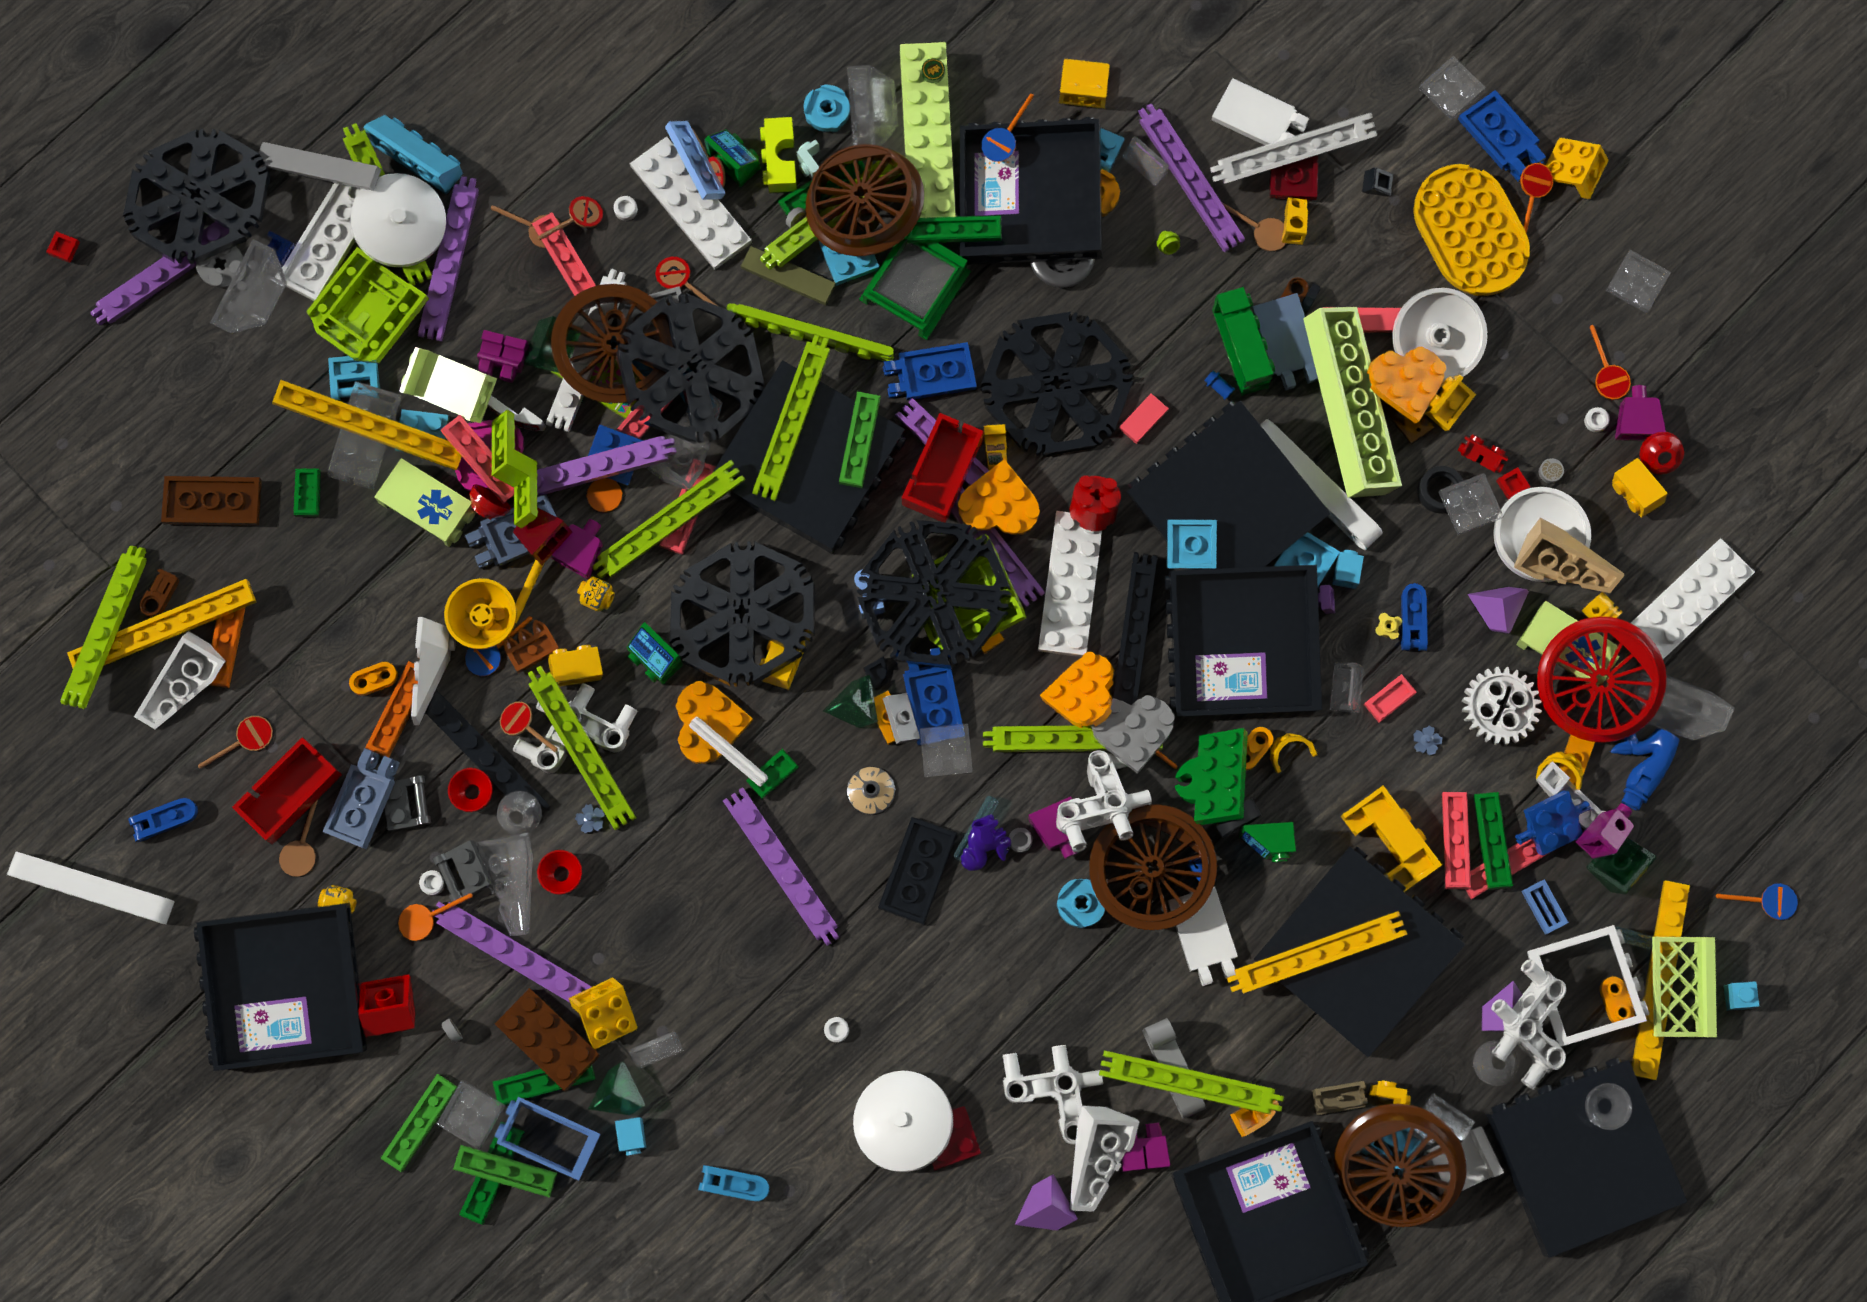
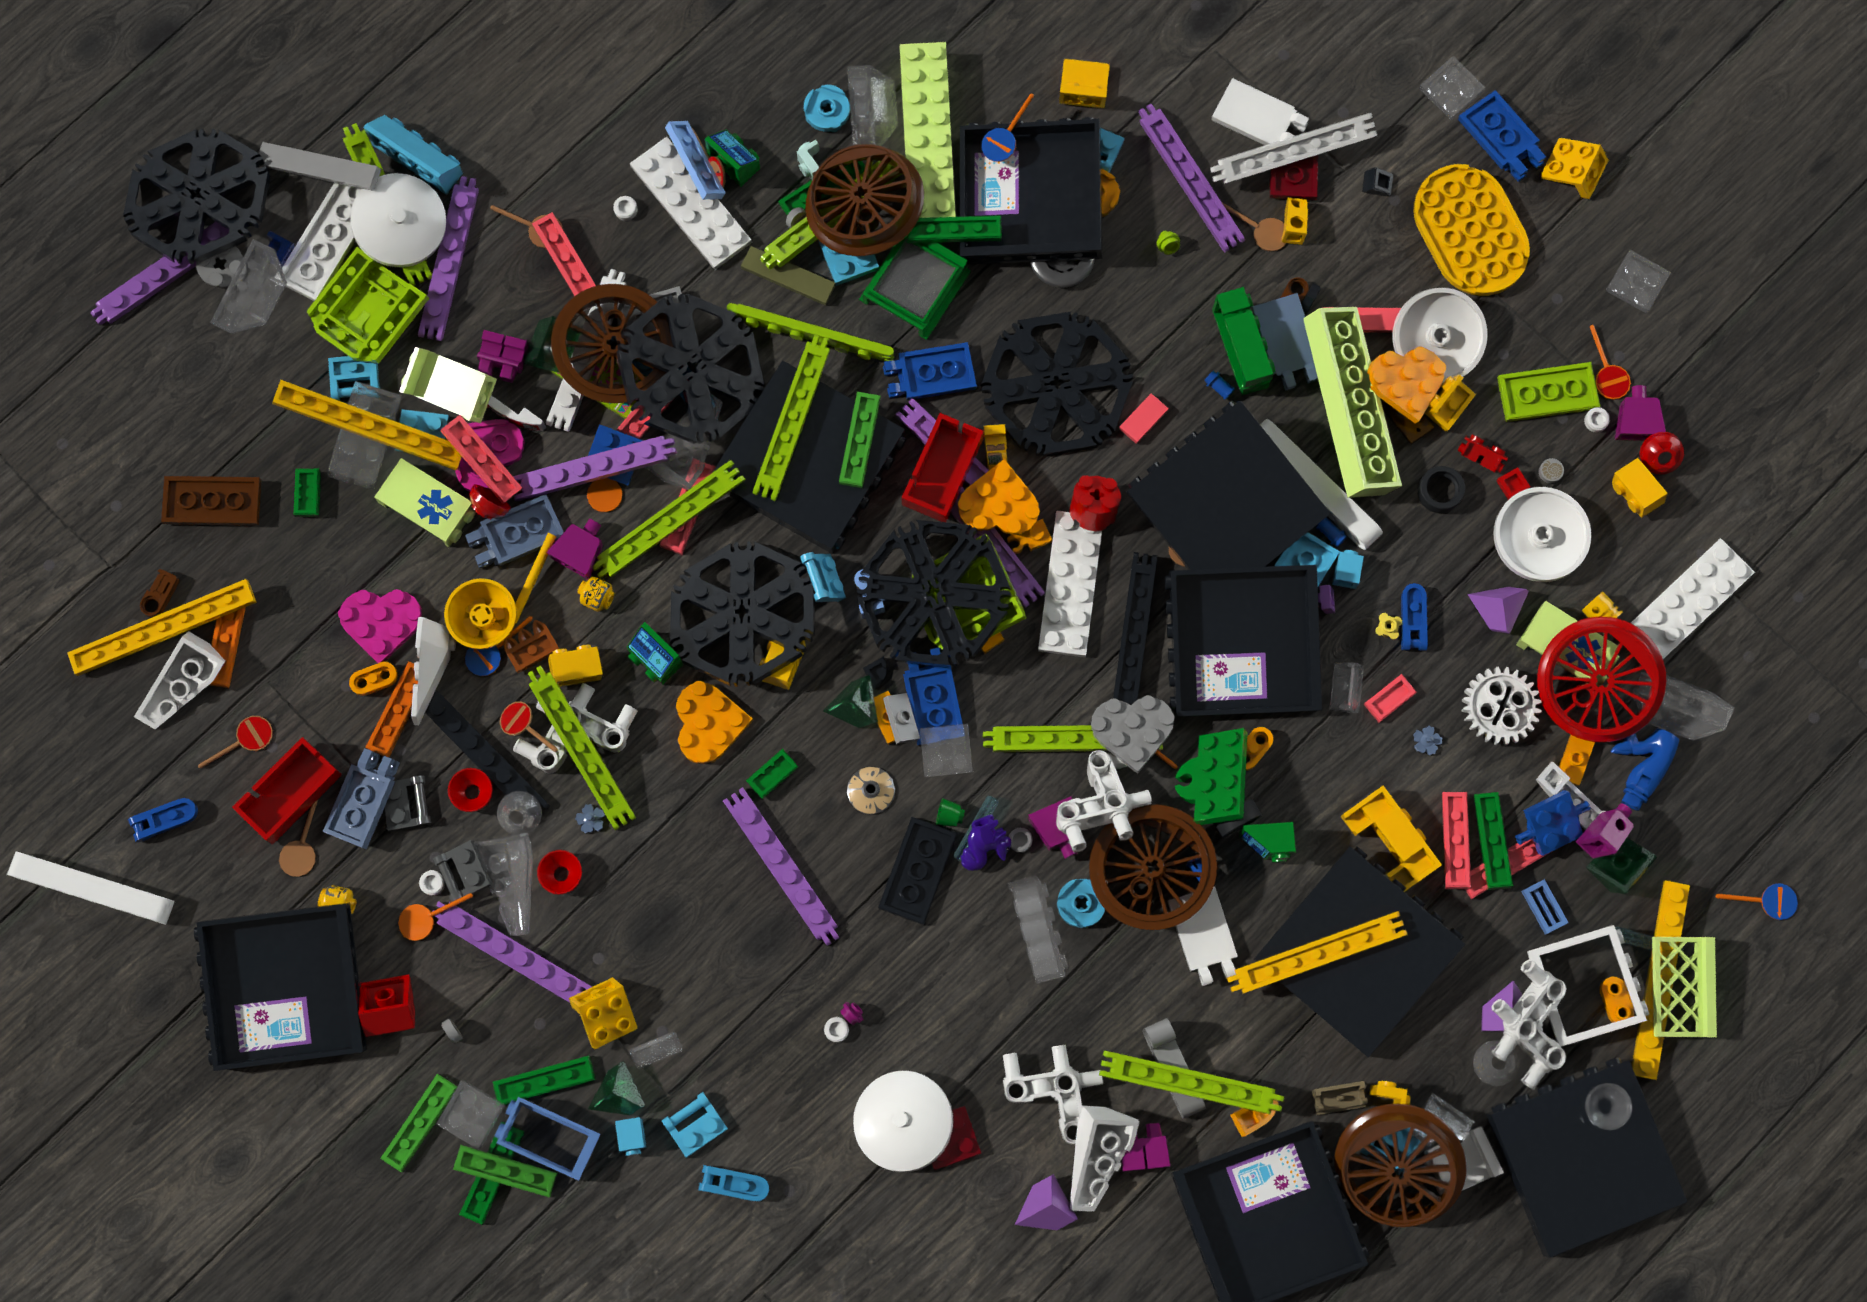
red plate [46,231,80,263] -> none
lime hinge [61,545,146,709] -> none
lime bracket [492,410,538,528] -> none
reddish brown plate [495,988,600,1092] -> none
dark red torso [513,508,573,565] -> none
piece [538,196,603,240] -> none
piece [655,256,718,306] -> none
white axle [689,717,768,787] -> none
neon yellow arch [760,117,797,193] -> none
tile [922,58,945,83] -> none
light orange plate [1040,652,1114,728] -> none
clear slope [1123,136,1169,186] -> none
medium azure plate [1167,520,1217,568] -> none
yellow helmet [1270,733,1317,773] -> none
clear plate [1439,473,1503,535] -> none
tan wedge [1514,518,1624,593] -> none
piece [1520,163,1553,233] -> none
yellow helmet [1536,751,1584,790] -> none
medium azure brick [1724,982,1759,1010] -> none
none -> dark pink plate [338,589,422,663]
none -> medium azure plate [661,1092,728,1158]
none -> medium azure plate [800,552,846,602]
none -> magenta plate [840,1002,863,1025]
none -> green hat [936,798,965,827]
none -> light orange plate [1007,519,1052,554]
none -> clear wedge [1007,875,1068,984]
none -> blue pin [1316,517,1347,547]
none -> lime tile [1497,362,1600,422]

